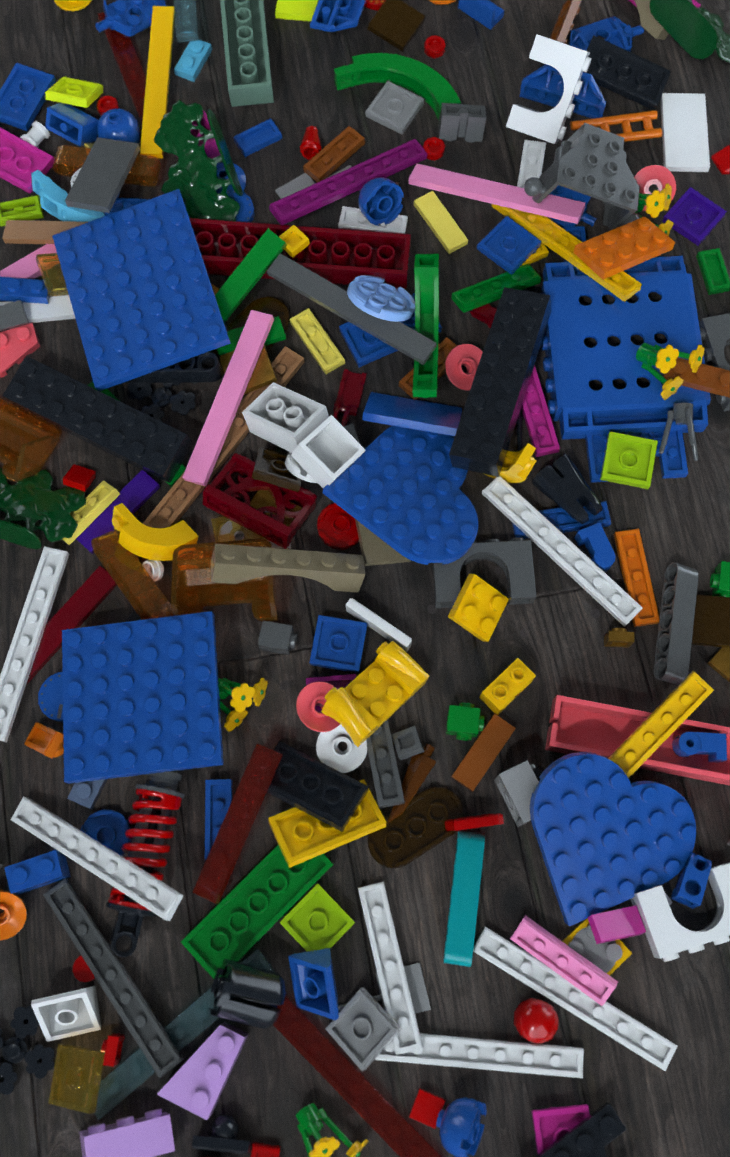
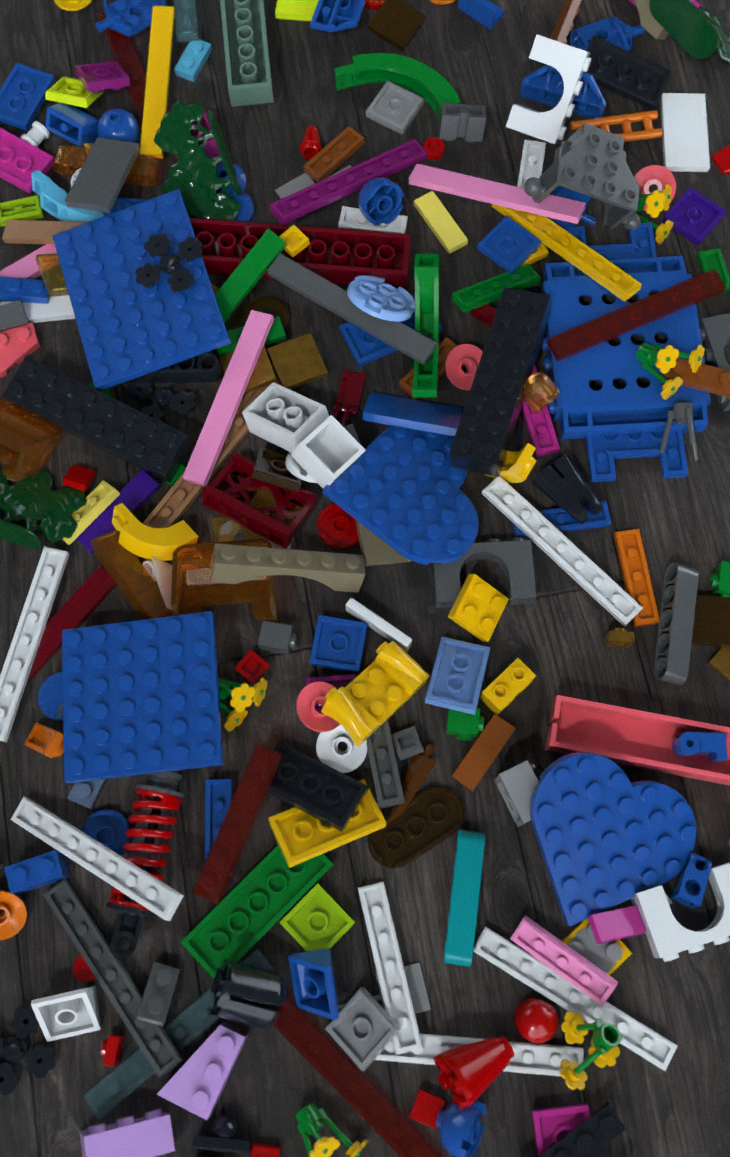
clear yellow tile [48,1044,105,1114] -> none
red tile [97,96,119,116] -> none
blue tile [234,118,282,157] -> none
light yellow tile [290,308,345,374] -> none
red tile [424,36,445,58] -> none
red tile [445,813,504,831] -> none
orange plate [573,216,675,280] -> none
blue leg [574,522,616,572] -> none
lime plate [600,431,658,489] -> none
yellow tile [608,671,714,778] -> none
none -> magenta plate [75,61,130,93]
none -> black plant [135,233,203,292]
none -> dark grey plate [136,962,180,1026]
none -> white sticker [151,556,178,610]
none -> red plate [234,650,270,685]
none -> pearl gold tile [267,333,328,390]
none -> medium blue tile [425,636,491,715]
none -> red cone [433,1036,514,1111]
none -> clear orange piece [524,372,559,414]
none -> clear red tile [547,269,726,362]
none -> plant [559,1011,623,1090]

